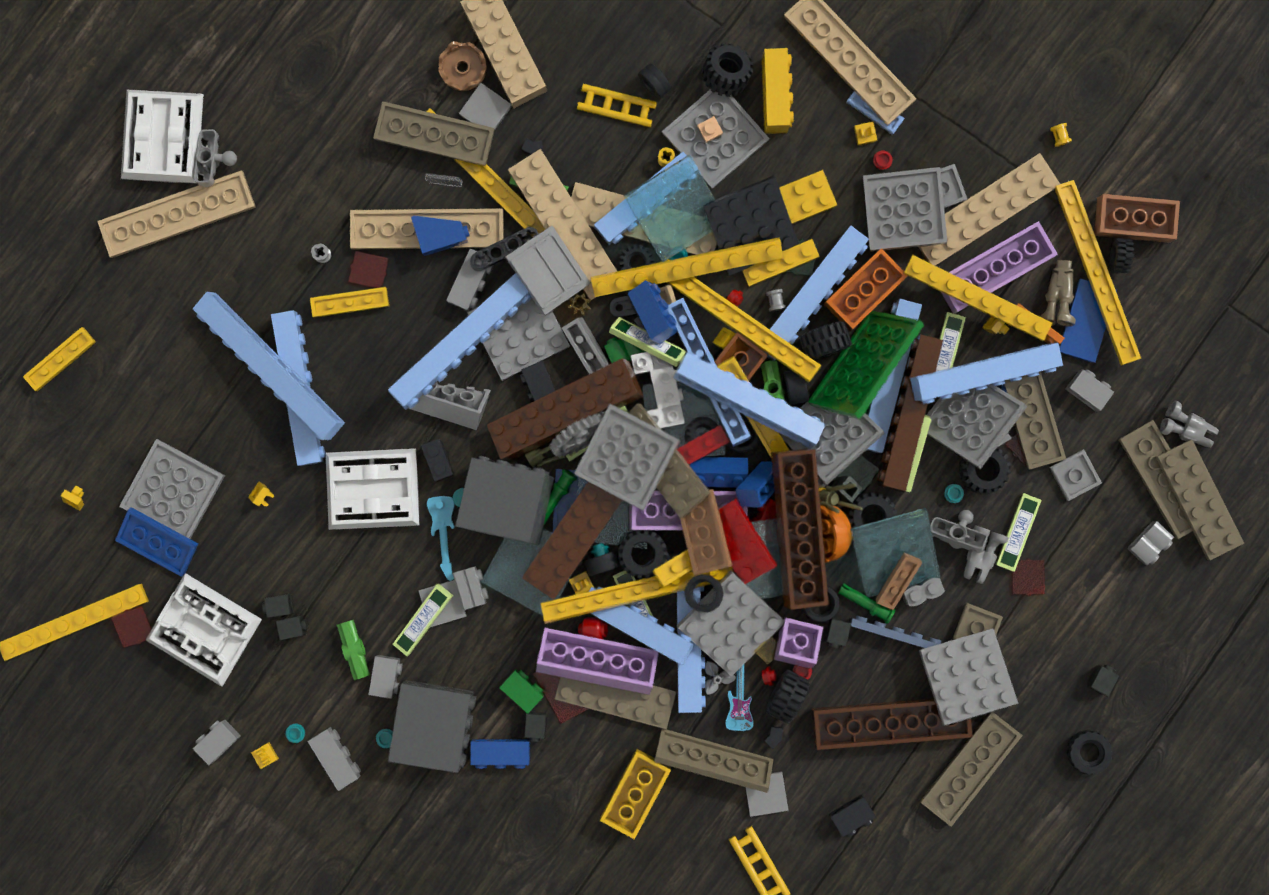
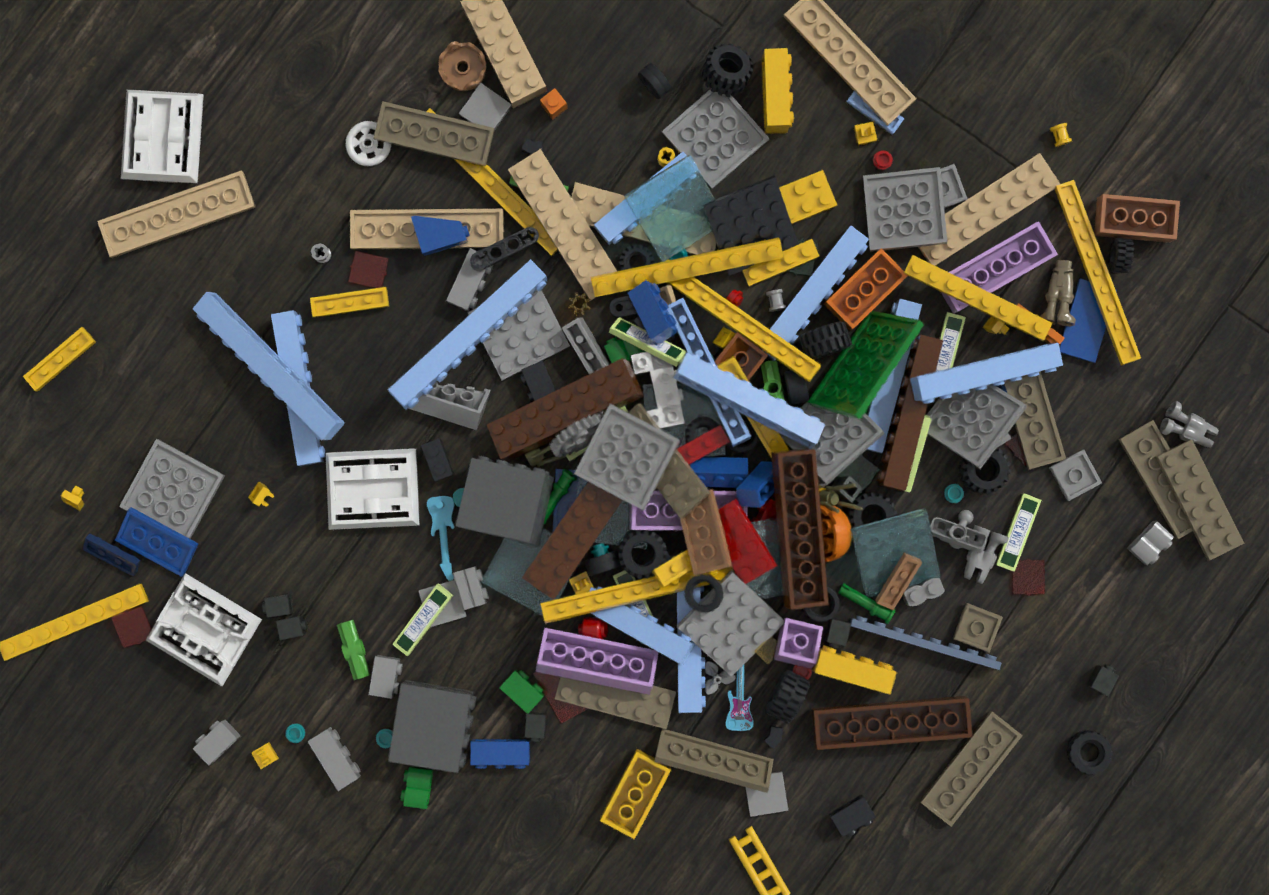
light grey piece [194,130,237,187] -> none
clear piece [425,173,463,187] -> none
light grey piece [505,226,590,315] -> none
yellow bar [577,84,657,127] -> none
light nougat plate [697,116,723,143] -> none
red plate [762,666,777,686] -> none
light grey plate [919,629,1018,726] -> none
light grey brick [1065,369,1114,412] -> none
none -> dark blue plate [83,533,140,577]
none -> white plate [346,121,391,166]
none -> green brick [401,766,434,809]
none -> orange brick [540,88,568,119]
none -> yellow brick [811,645,897,694]

